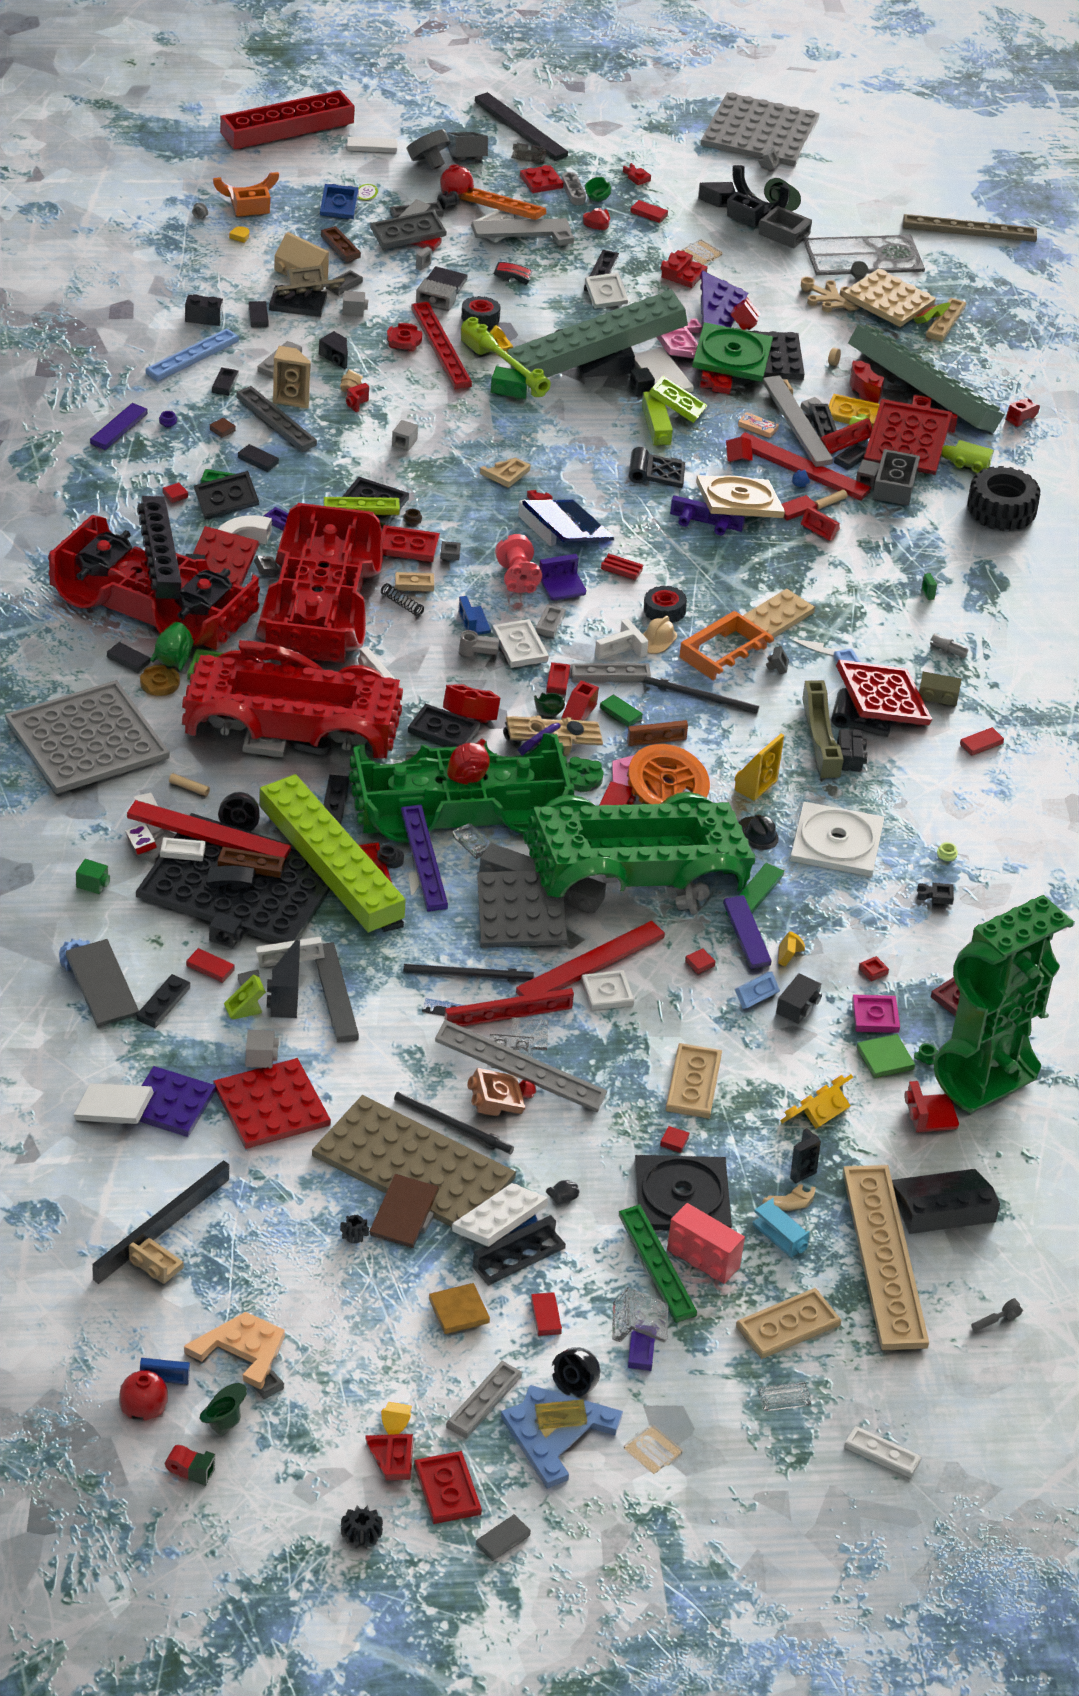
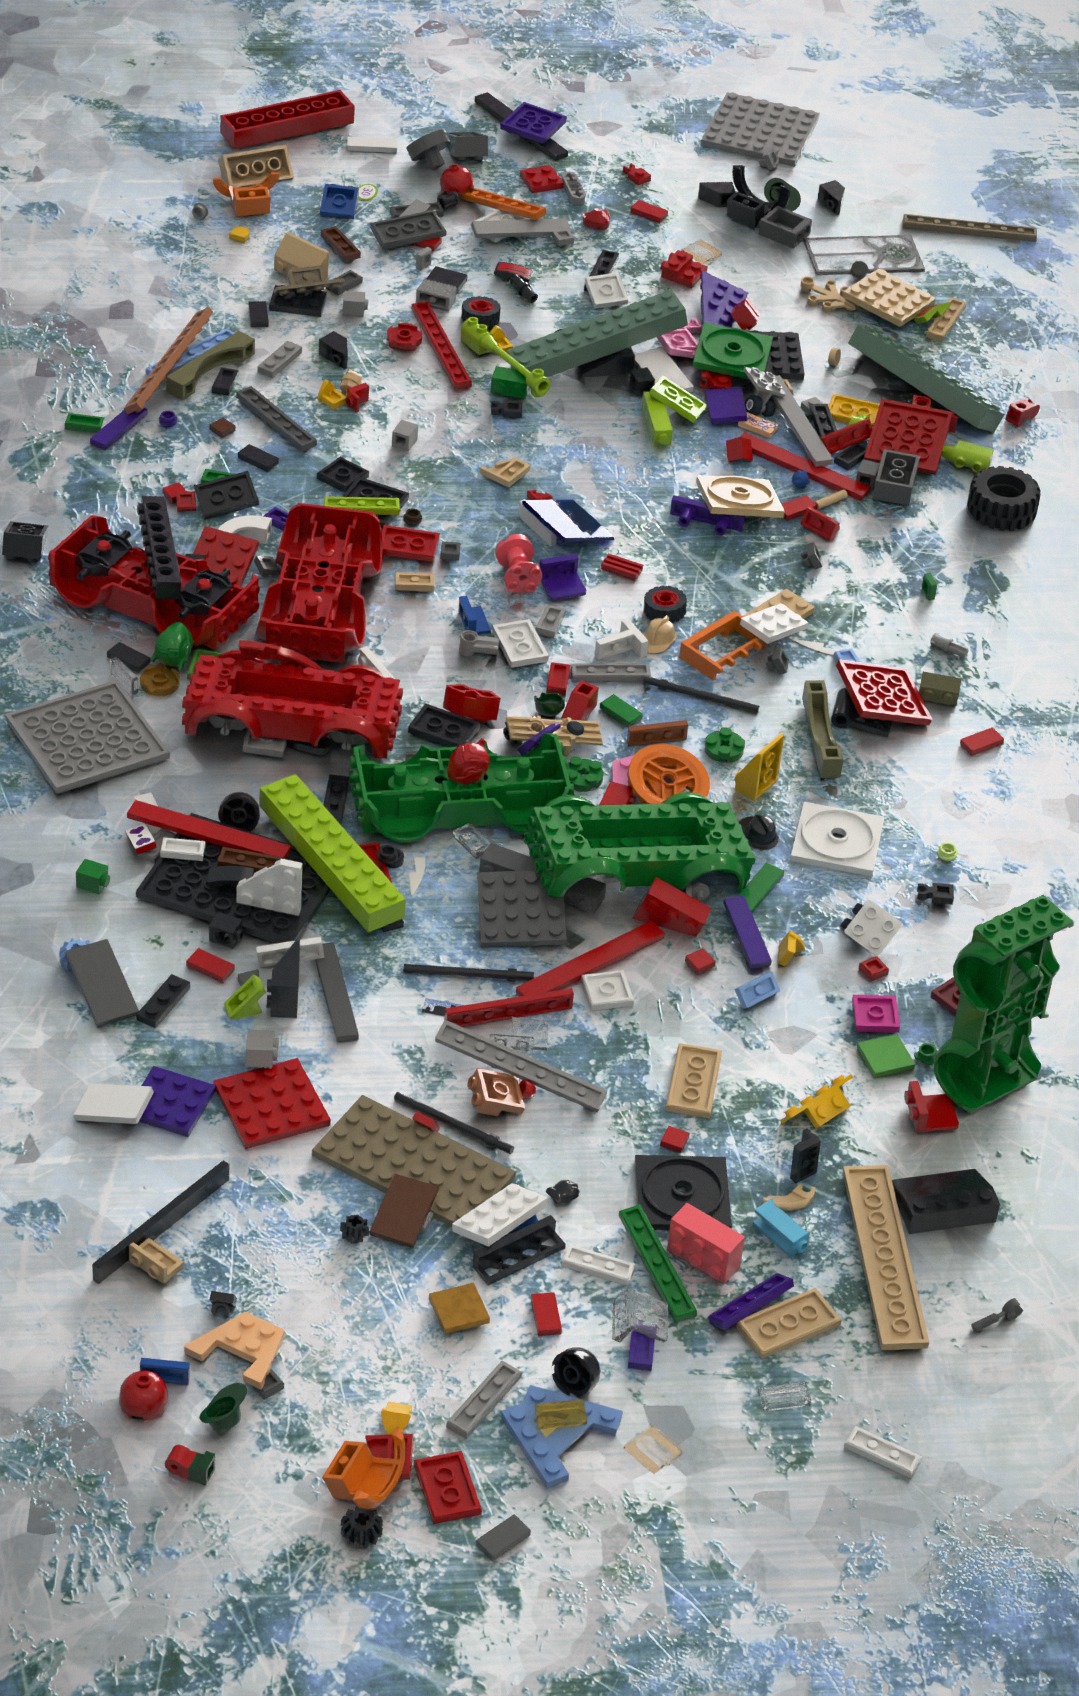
tan piece [169,773,210,797] -> none
black brick [185,294,223,326] -> none
tan slope [273,346,311,409] -> none
black piece [381,583,424,617] -> none
dark purple tile [401,805,448,912] -> none
clear smoke hinge [511,142,547,164] -> none
green hair [585,177,611,202] -> none
black piece [629,447,686,488] -> none
black brick [776,973,822,1024] -> none
black brick [837,729,868,772] -> none
red brick [850,360,884,404] -> none
none -> black slope [2,521,49,561]
none -> green tile [65,413,105,433]
none -> clear tile [110,656,138,696]
none -> nougat plate [123,307,213,414]
none -> olive arch [166,331,255,400]
none -> red tile [176,491,196,512]
none -> black tile [209,1291,237,1318]
none -> tan slope [218,145,294,187]
none -> white plate [236,859,302,916]
none -> yellow tile [317,379,346,410]
none -> black tile [317,457,369,493]
none -> orange piece [322,1426,405,1510]
none -> red tile [412,1112,440,1132]
none -> black plate [491,400,522,418]
none -> dark purple plate [500,102,567,144]
none -> black pin [510,274,538,303]
none -> white tile [561,1244,636,1286]
none -> red wedge [632,877,711,937]
none -> dark purple tile [705,387,747,424]
none -> green plate [705,727,745,763]
none -> dark purple tile [708,1273,794,1330]
none -> white plate [740,603,808,644]
none -> light grey plate [744,367,786,417]
none -> dark grey tile [801,542,823,569]
none -> black slope [818,180,845,215]
none -> white plate [841,899,902,957]

